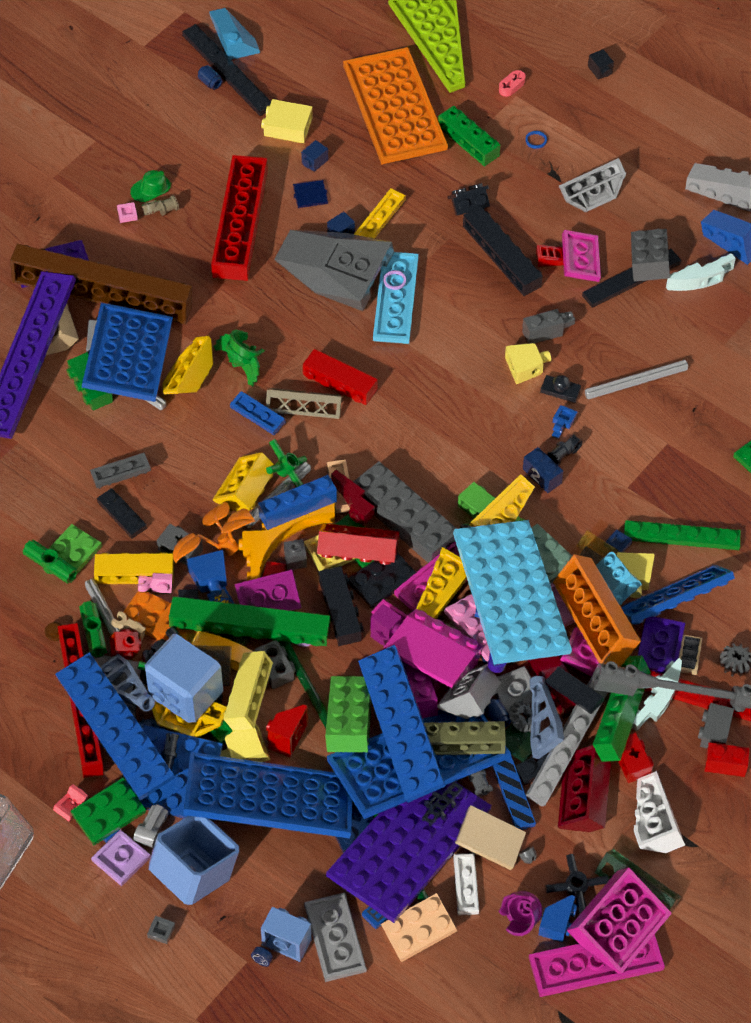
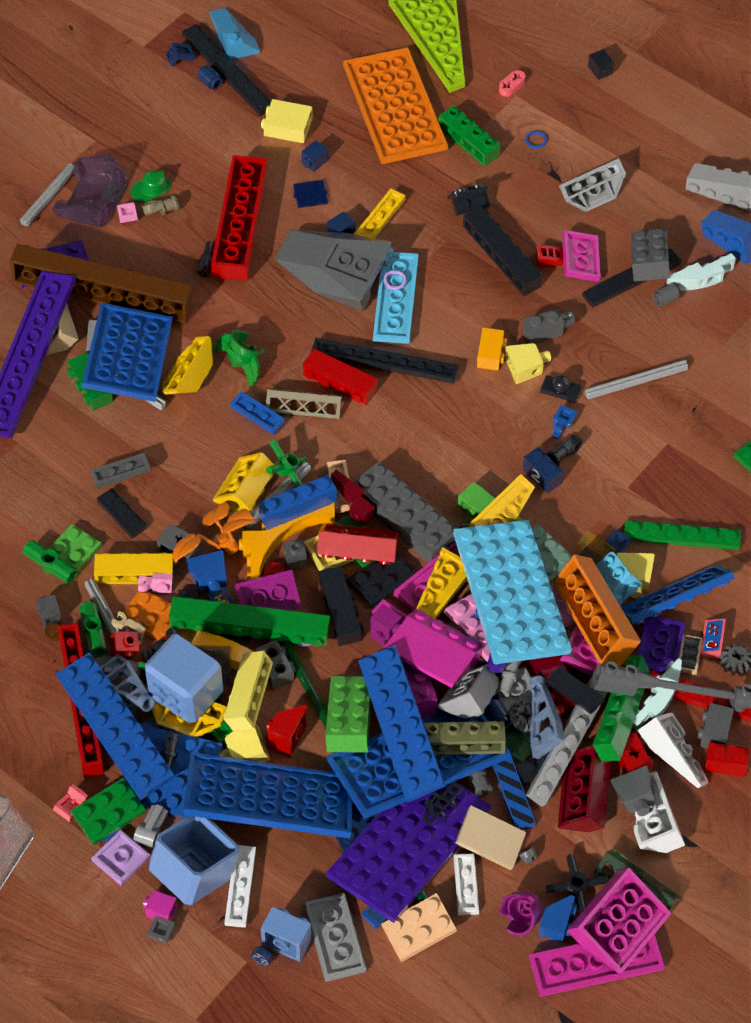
none -> light grey axle [20,163,76,227]
none -> flat silver brick [36,594,63,629]
none -> clear purple windscreen [52,155,127,227]
none -> dark pink brick [143,890,178,921]
none -> dark blue bracket [166,43,195,66]
none -> black pin [198,241,215,277]
none -> white plate [225,845,256,928]
none -> black plate [311,338,459,384]
none -> light orange brick [477,328,507,371]
none -> light grey pin [497,661,521,698]
none -> dark grey torso [610,766,656,816]
none -> white wedge [638,712,709,788]
none -> dark grey brick [653,283,681,307]
none -> slope [700,619,726,659]

